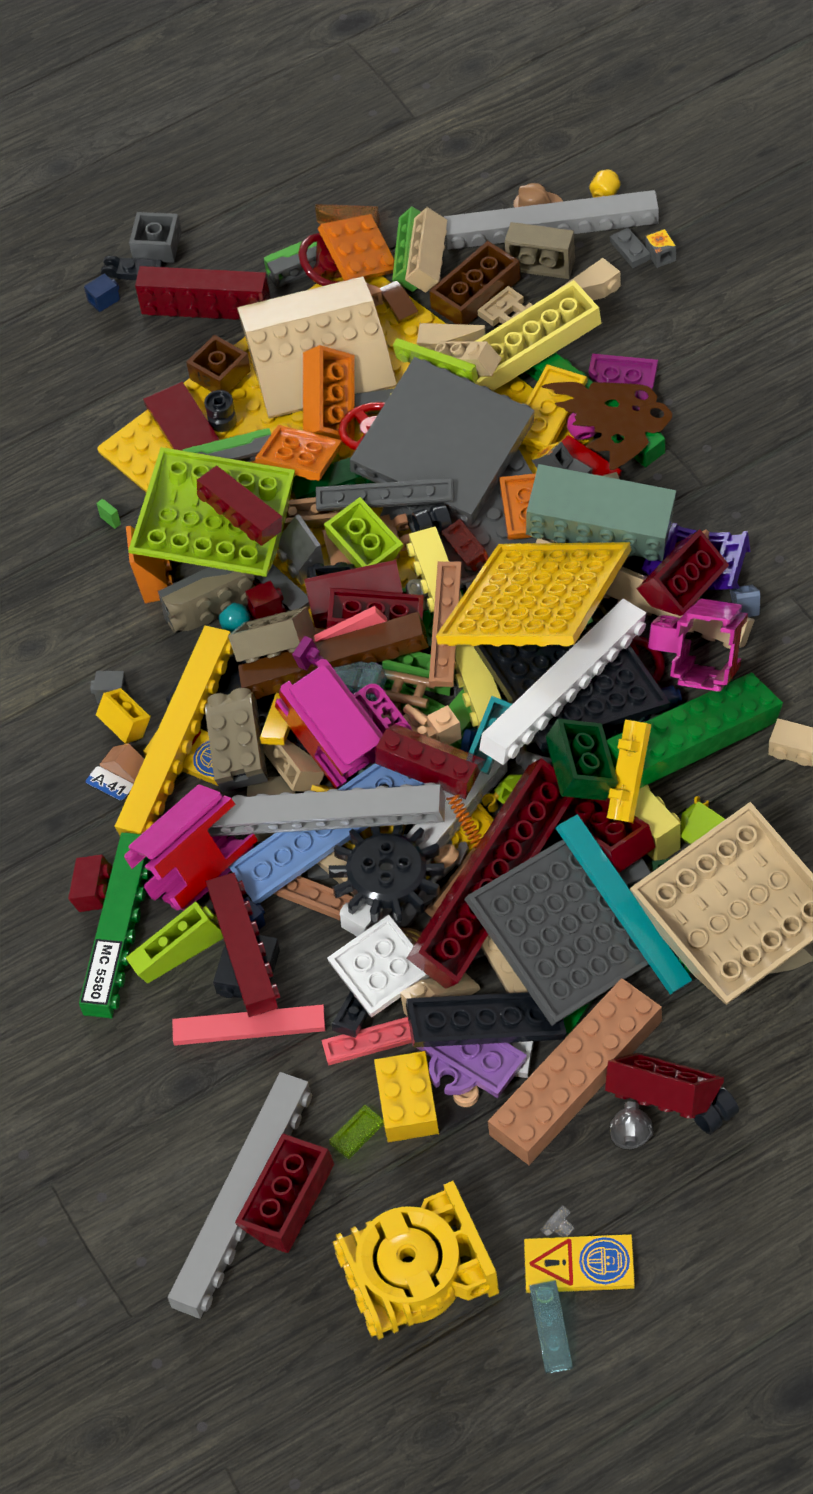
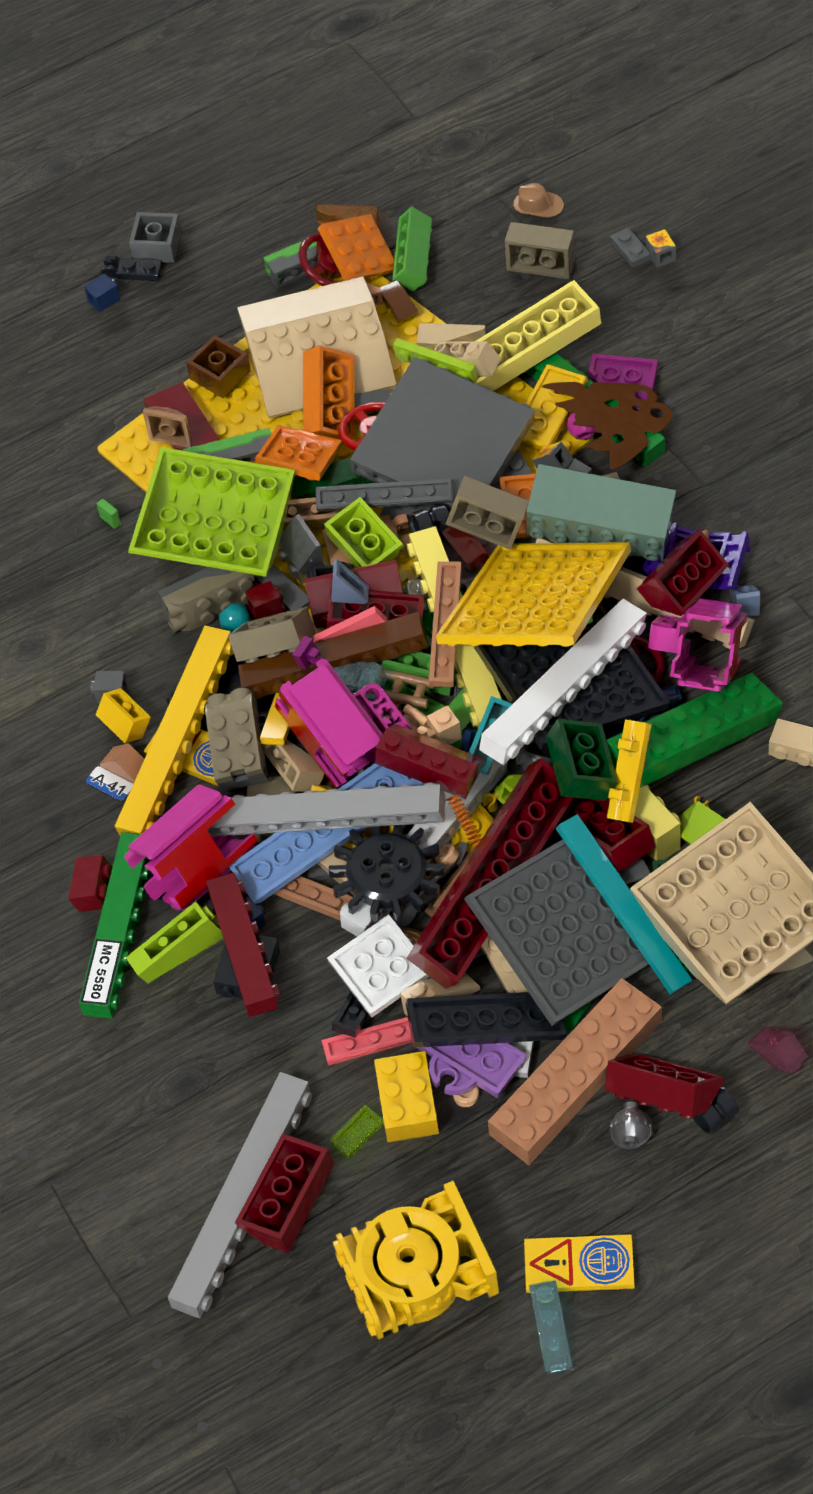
orange slope [126,526,174,603] -> none
dark red brick [135,266,271,320] -> none
coral tile [172,1005,325,1046] -> none
dark red brick [197,465,282,546] -> none
black wheel [204,390,237,432] -> none
tan brick [405,207,447,293] -> none
reddish brown brick [429,241,521,325] -> none
light grey brick [444,190,659,250] -> none
tan plate [478,286,533,327] -> none
clear tile [540,1205,574,1237] -> none
tan slope [554,258,621,300] -> none
red tile [561,435,622,477] -> none
yellow head [589,170,621,198] -> none
none -> medium nougat slope [143,406,193,448]
none -> sand blue slope [331,560,369,604]
none -> dark tan brick [446,476,529,549]
none -> clear pink slope [747,1027,808,1073]

